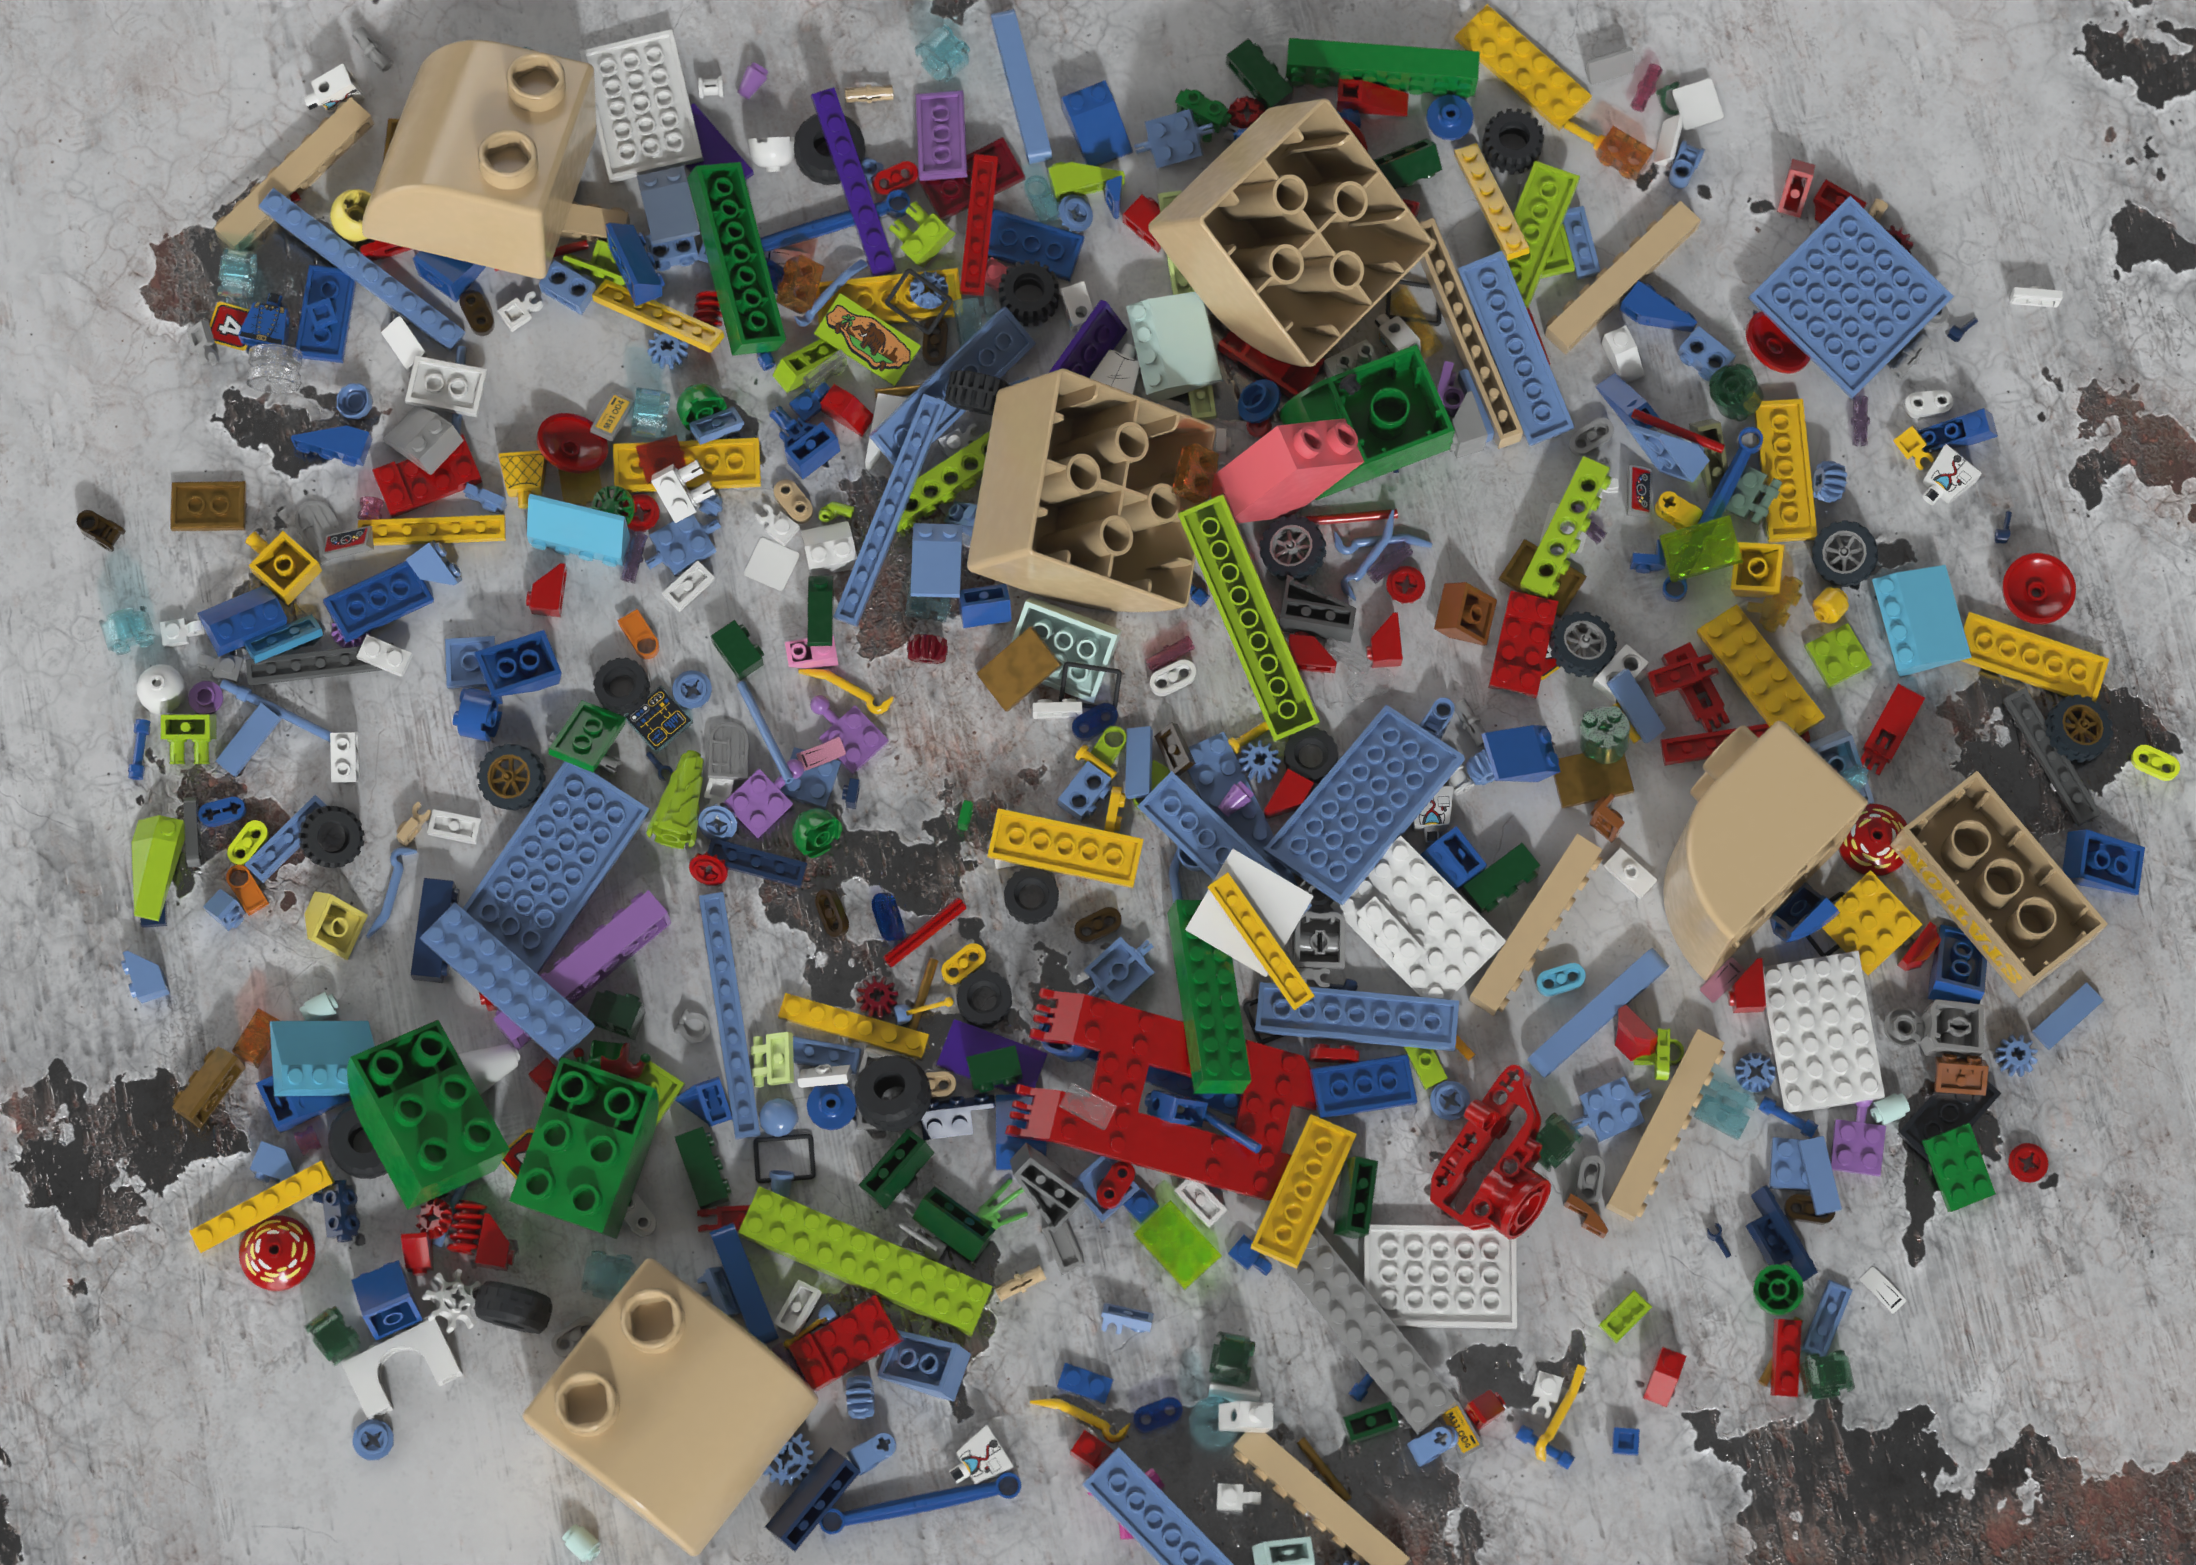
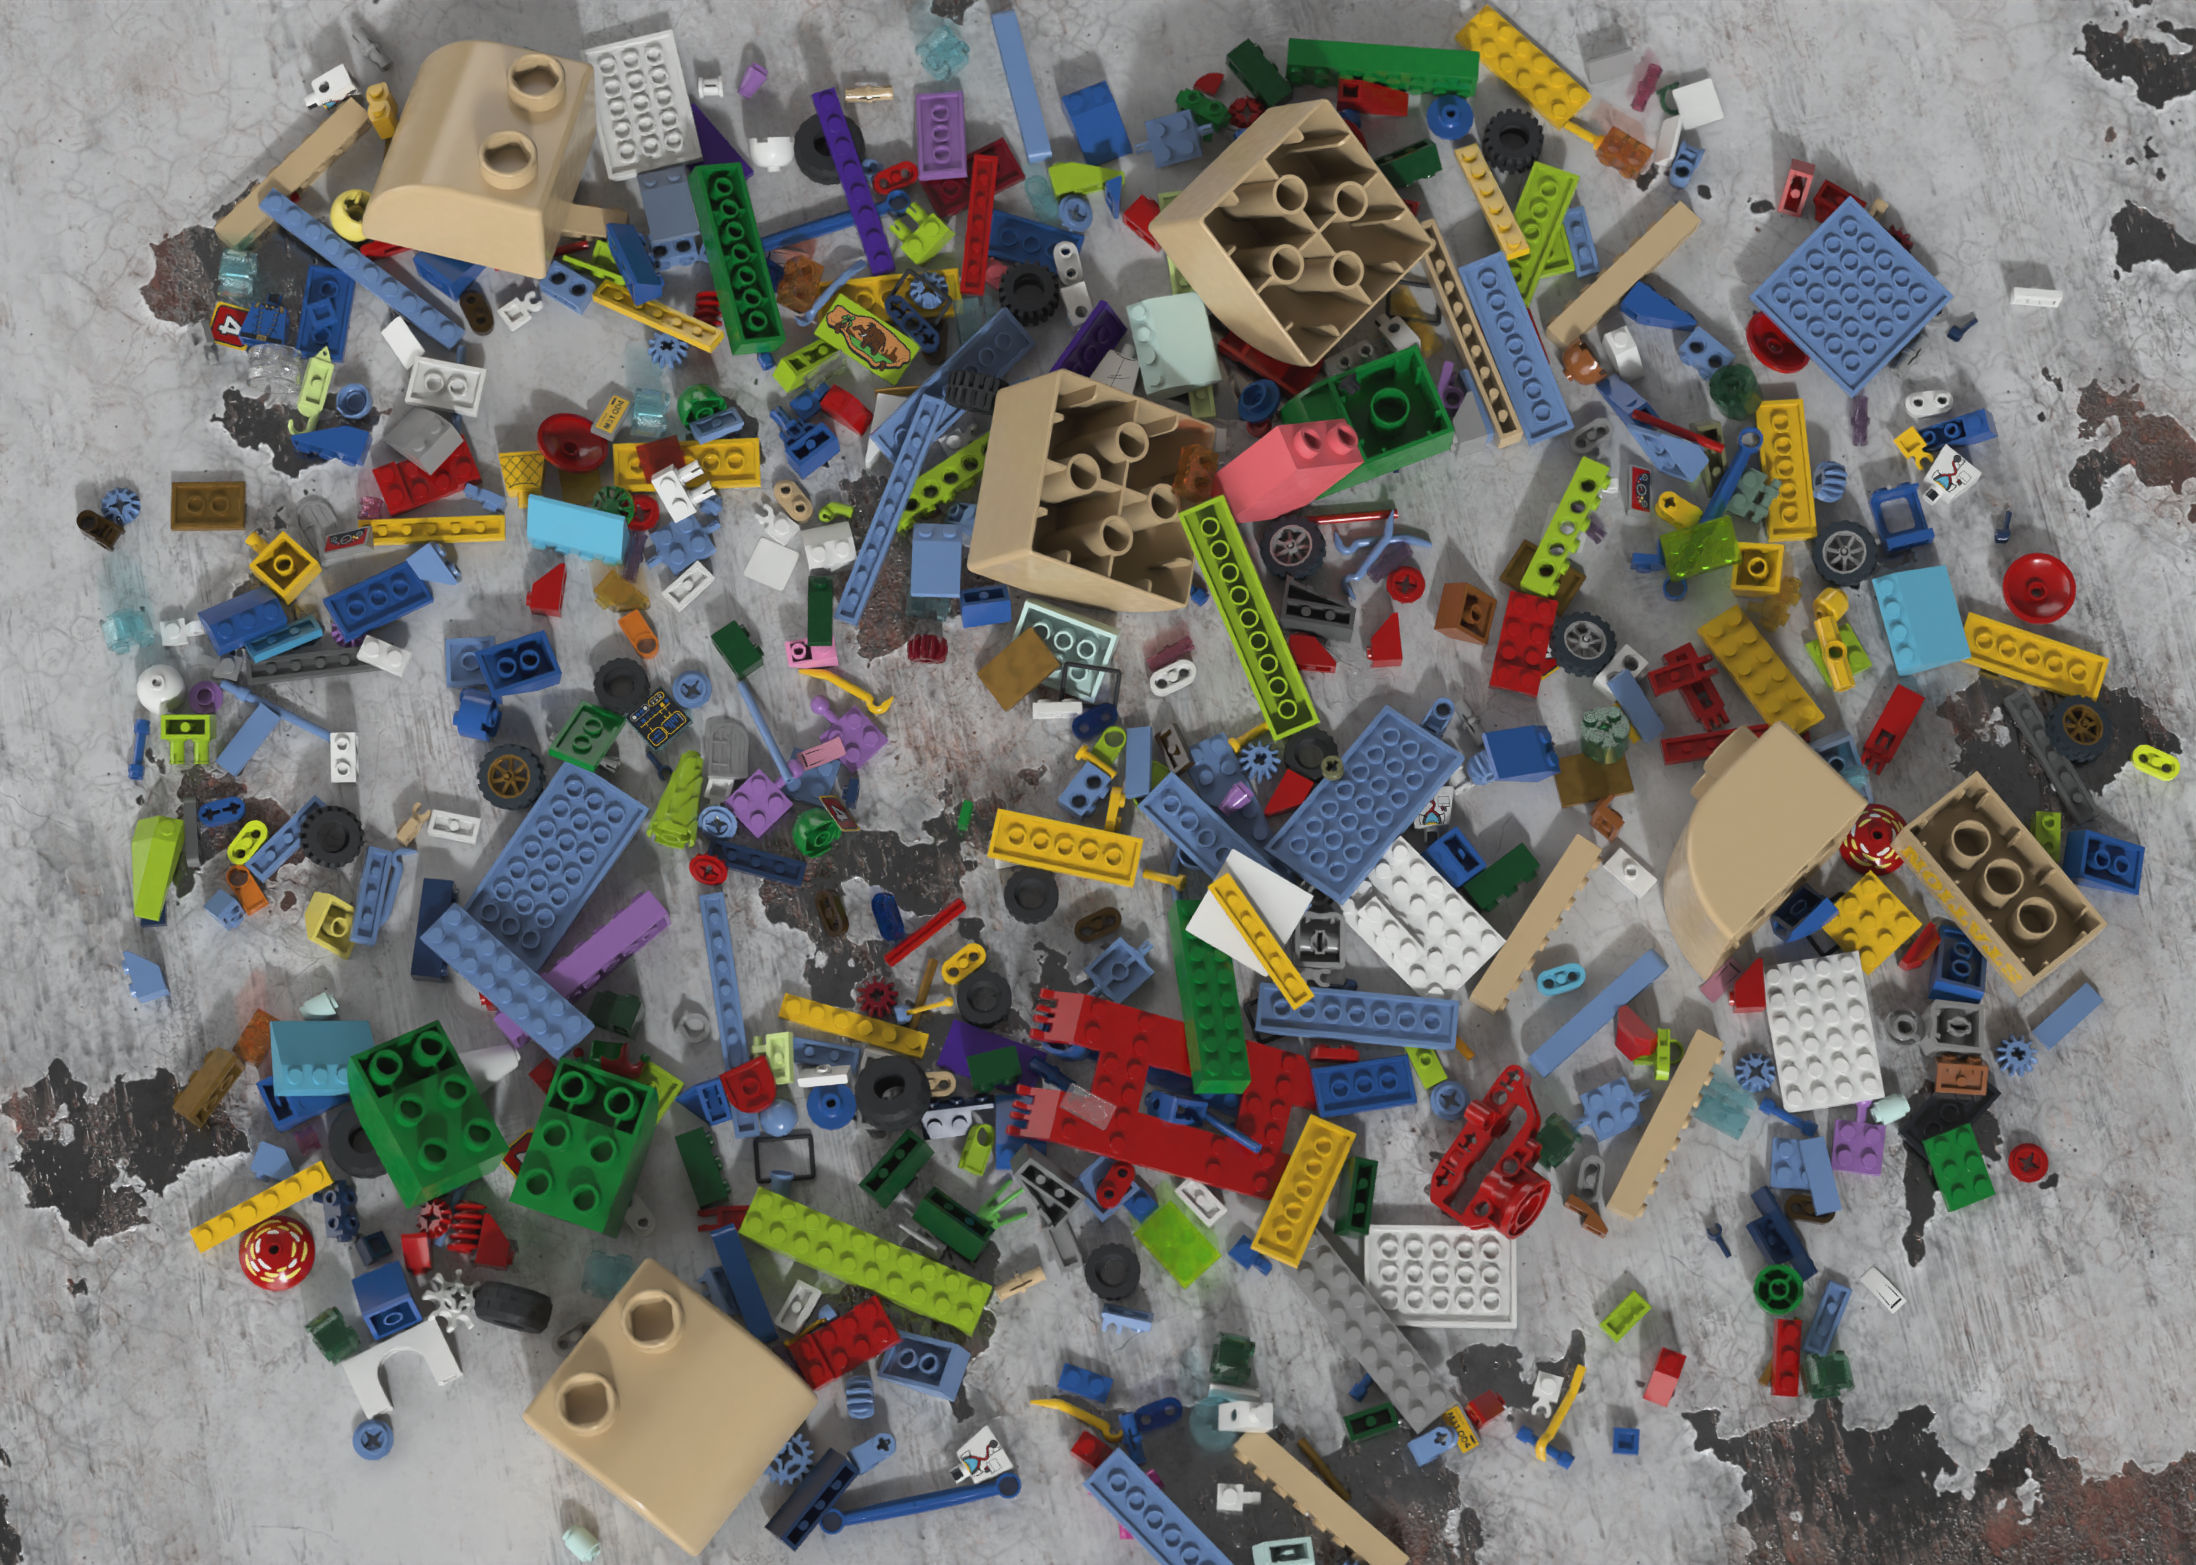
none -> medium blue gear [101,487,141,525]
none -> yellowish green plate [288,346,334,435]
none -> medium blue plate [349,845,393,947]
none -> dark blue slope [355,1230,393,1266]
none -> yellow brick [366,82,399,140]
none -> clear yellow slope [593,569,651,613]
none -> red tile [718,1055,777,1114]
none -> sticker [819,795,860,832]
none -> dark blue beam [885,295,940,353]
none -> lime piece [957,1123,996,1176]
none -> blue pin [1027,1054,1077,1093]
none -> white plate [1054,241,1083,287]
none -> black tyre [1085,1243,1141,1301]
none -> blue pin [1118,1411,1147,1465]
none -> yellow piece [1143,869,1187,892]
none -> red tile [1193,73,1225,98]
none -> olive bush [1321,755,1344,781]
none -> dark orange cylinder [1562,337,1608,385]
none -> yellow piece [1813,616,1855,692]
none -> blue window [1868,482,1935,555]
none -> lime brick [2030,811,2061,864]

